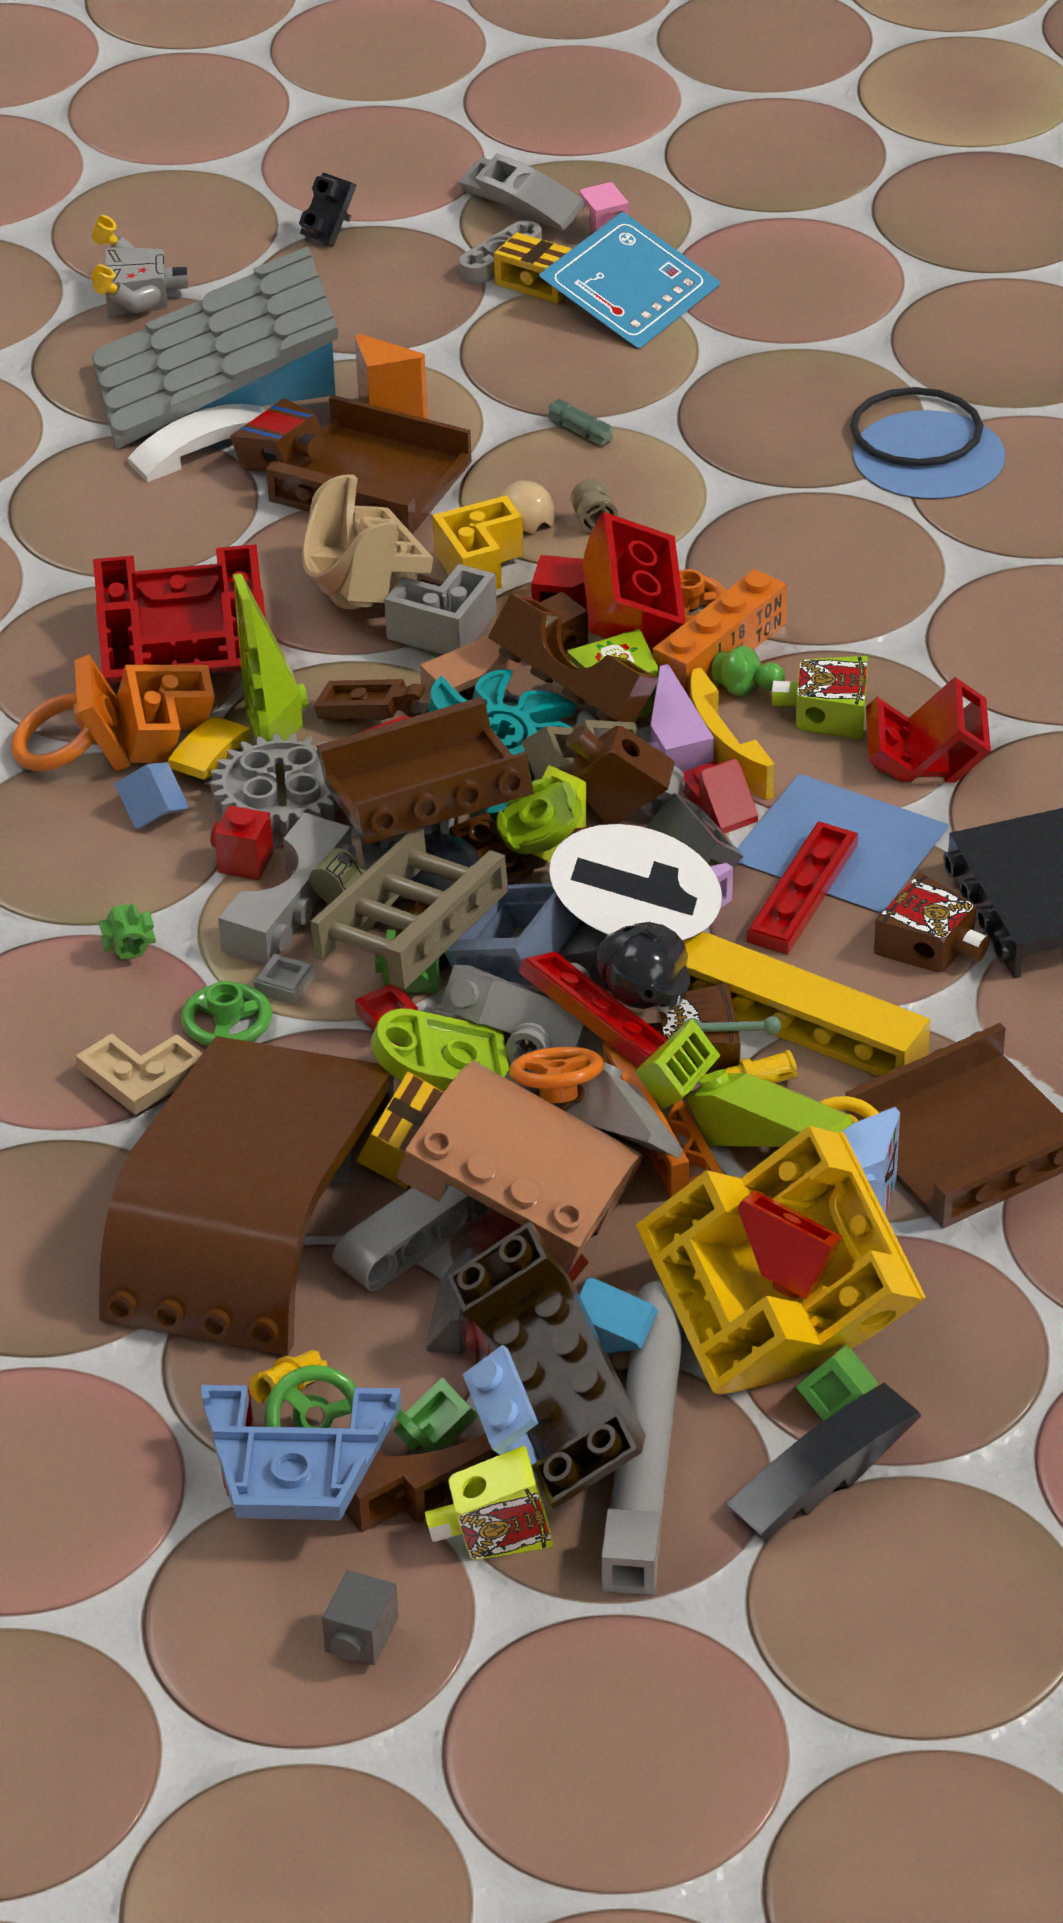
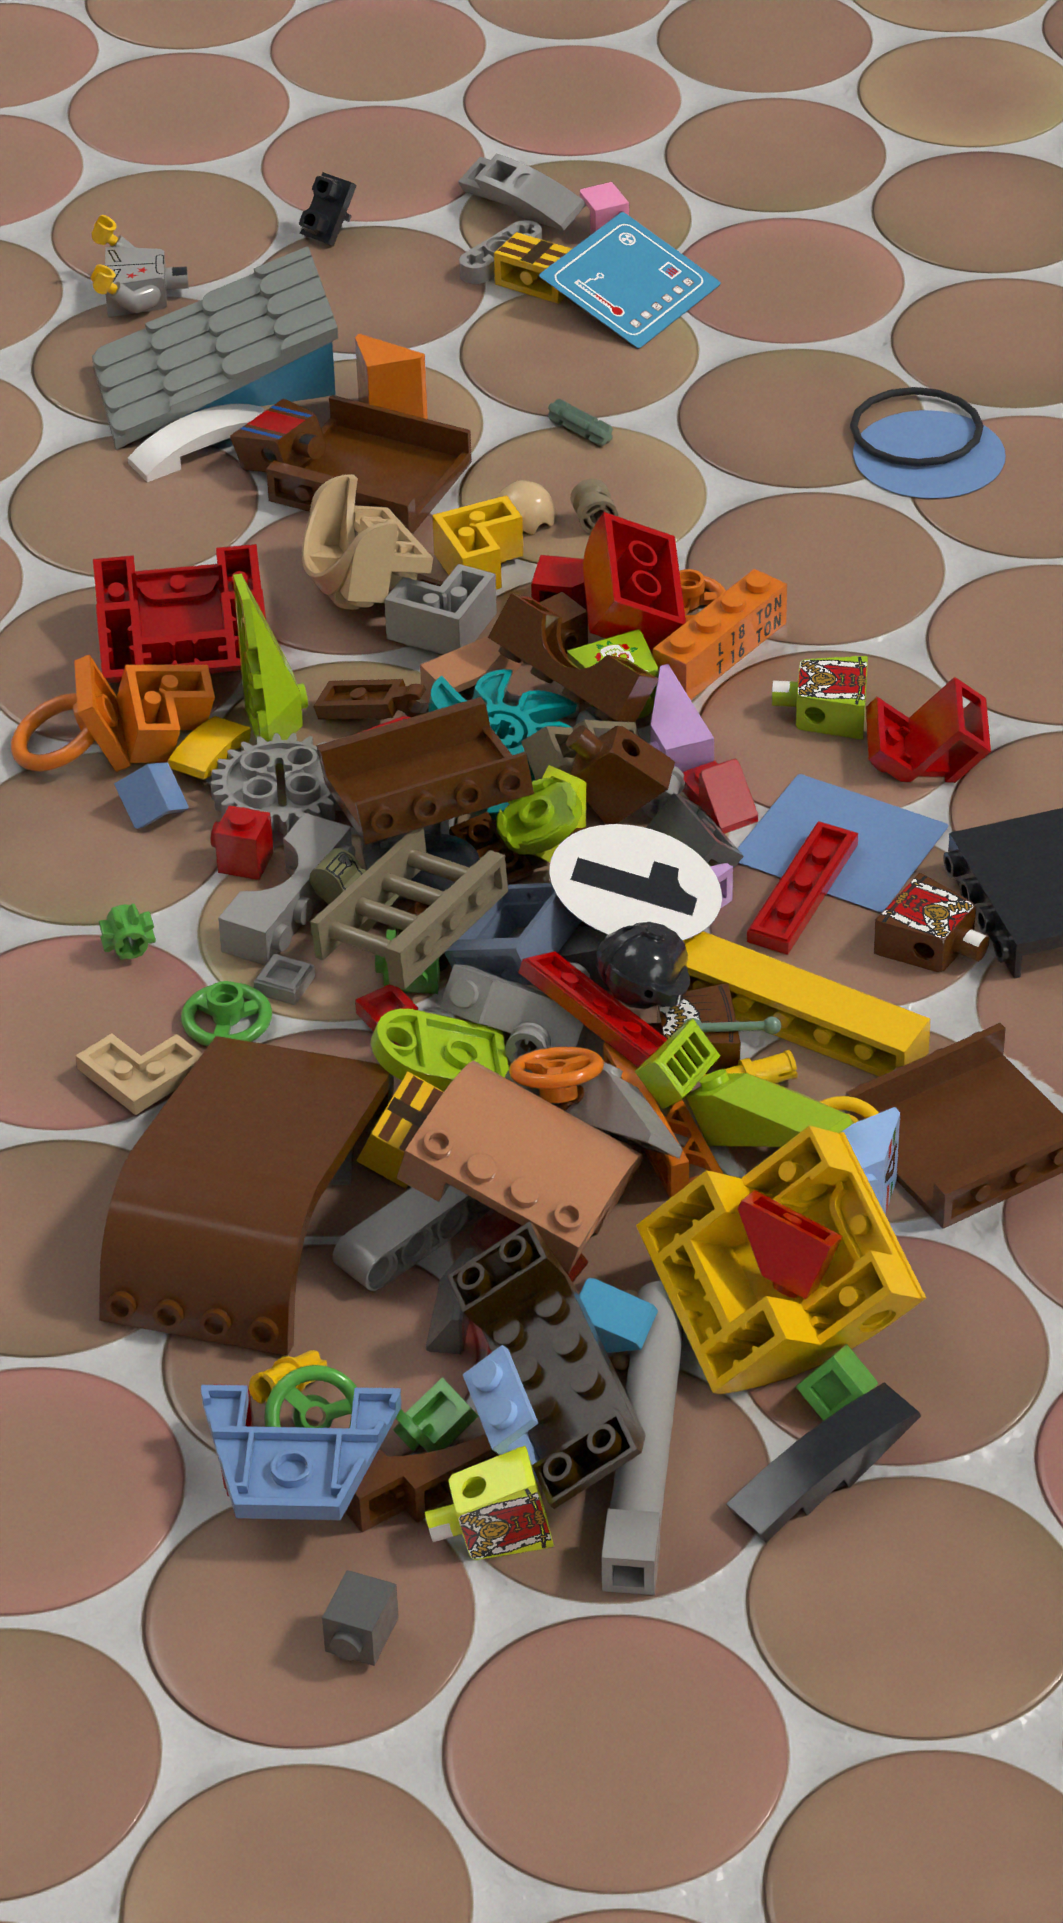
yellow slope [691,667,775,800] -> none
bright green animal [711,645,785,696] -> none

